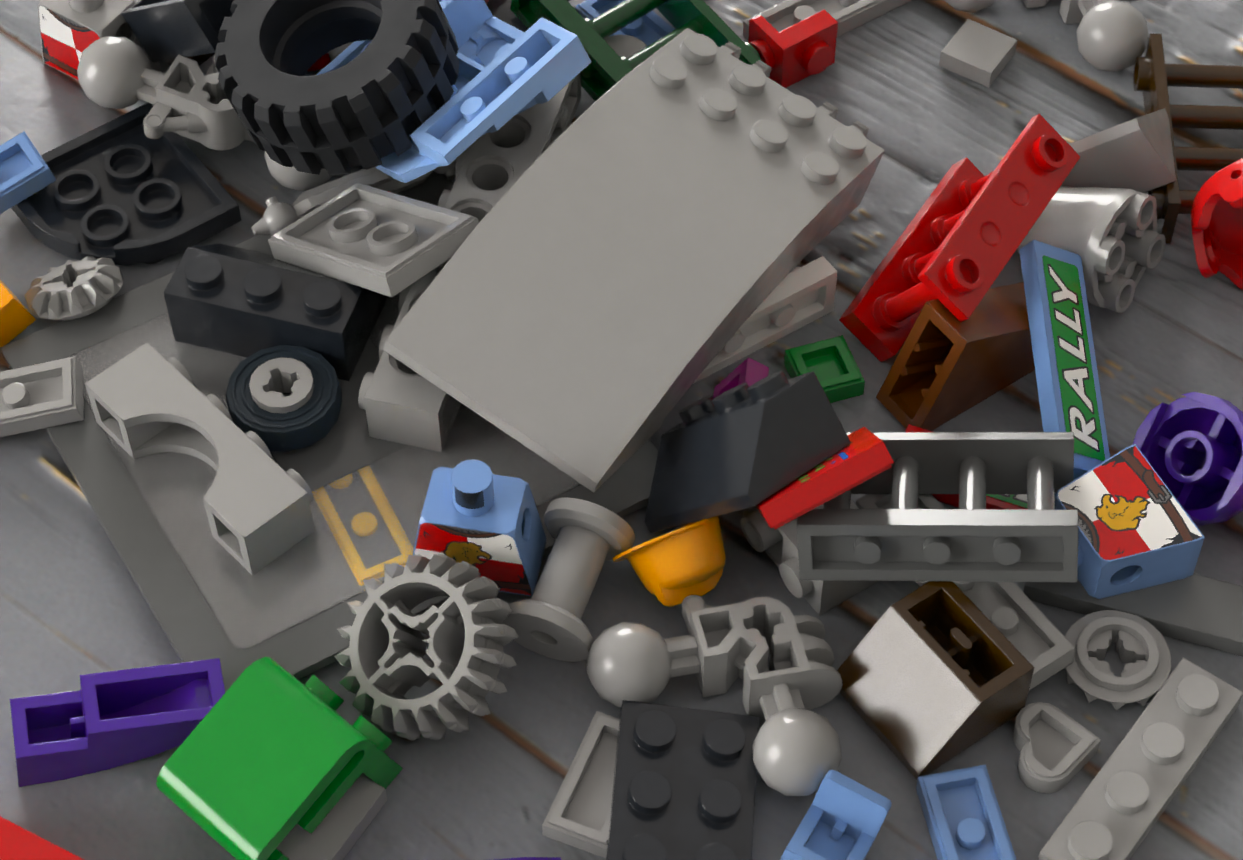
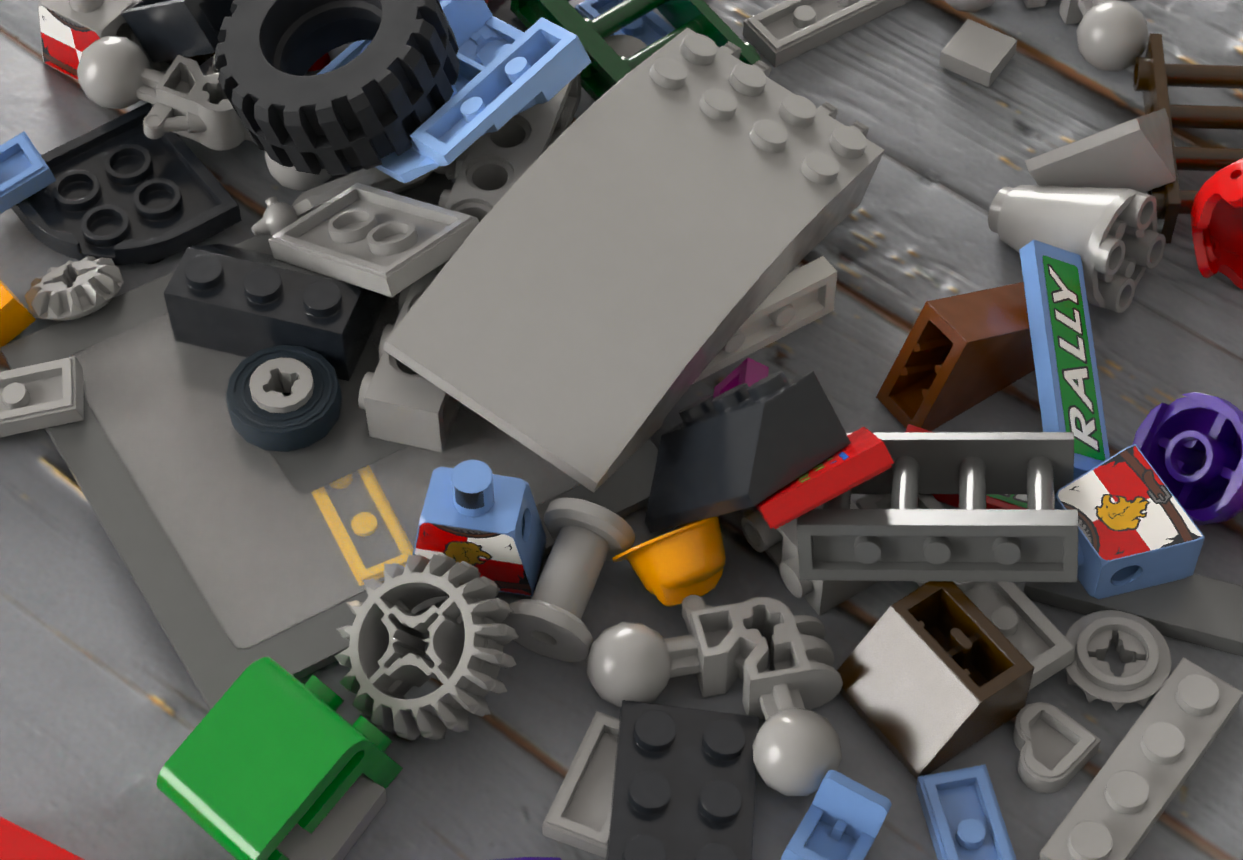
dark purple slope [10,658,225,787] -> none
light grey arch [85,342,315,576] -> none
red bracket [748,9,838,88] -> none
green tile [784,335,865,403] -> none
red fence [839,113,1080,362] -> none

